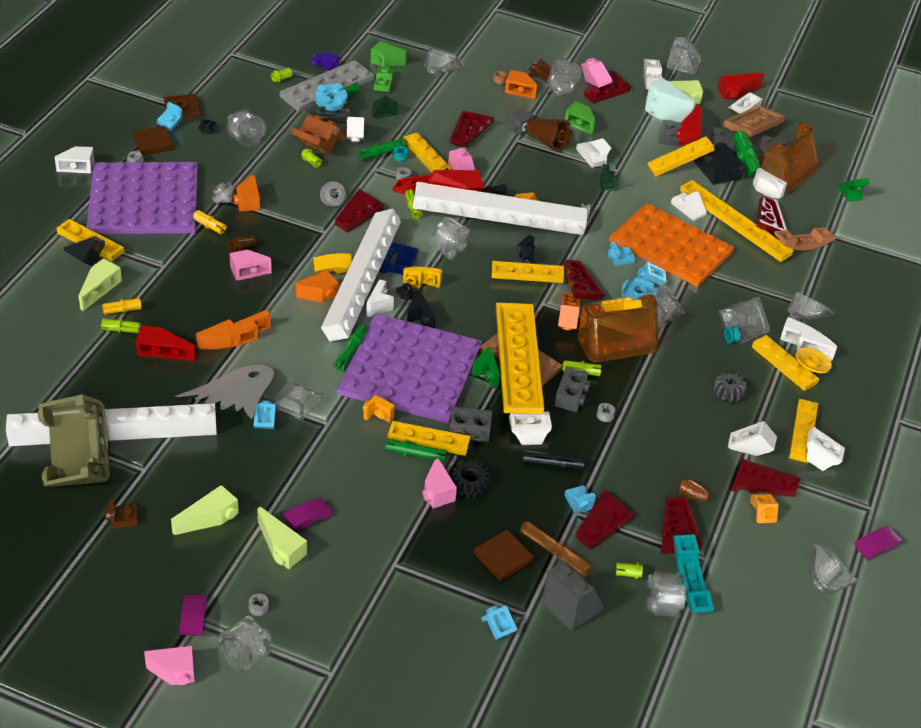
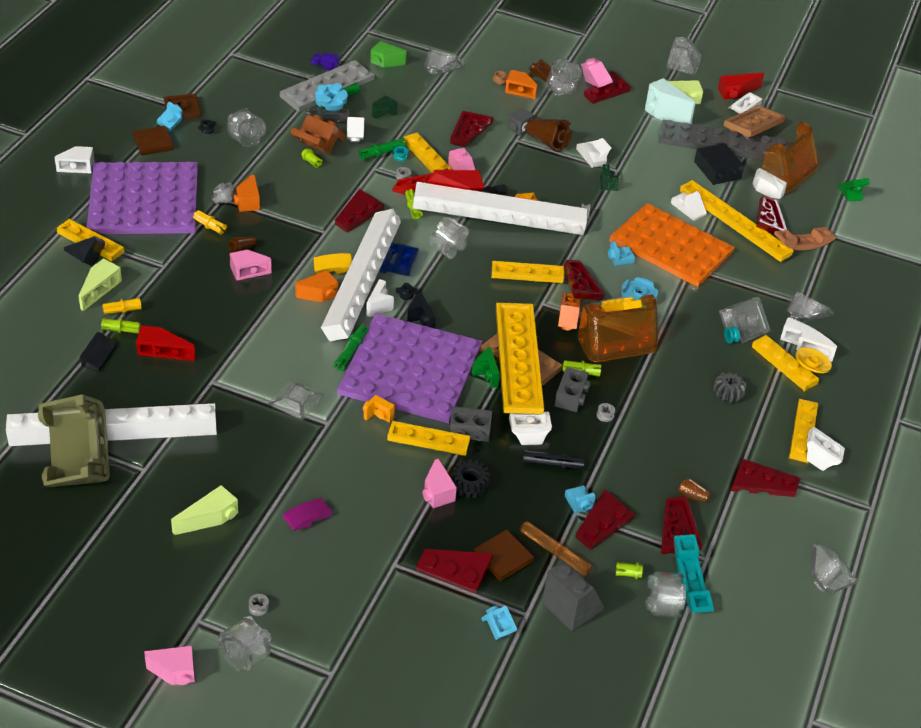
reddish brown bracket [105,499,138,529] -> none
light grey plate [127,151,144,162] -> none
light grey piece [175,364,274,419] -> none
magenta slope [179,595,207,636] -> none
orange slope [196,310,271,350] -> none
medium azure bracket [254,401,276,429] -> none
yellowish green slope [257,507,307,569] -> none
lime pin [271,68,292,83] -> none
light grey plate [320,181,346,207] -> none
bright green slope [374,66,394,92] -> none
green pin [385,438,447,463] -> none
yellow slope [403,267,442,288] -> none
black bracket [516,234,535,264] -> none
bright green slope [565,101,596,135] -> none
medium azure bracket [637,262,666,286] -> none
clear slope [638,283,686,328] -> none
white slope [644,59,663,89] -> none
yellow plate [647,136,714,177] -> none
red slope [676,105,701,145] -> none
white slope [728,421,777,456] -> none
green piece [732,131,762,178] -> none
light orange bracket [750,494,778,523] -> none
magenta slope [854,526,902,561] -> none
none -> black slope [80,332,117,371]
none -> dark red wing [416,549,493,594]

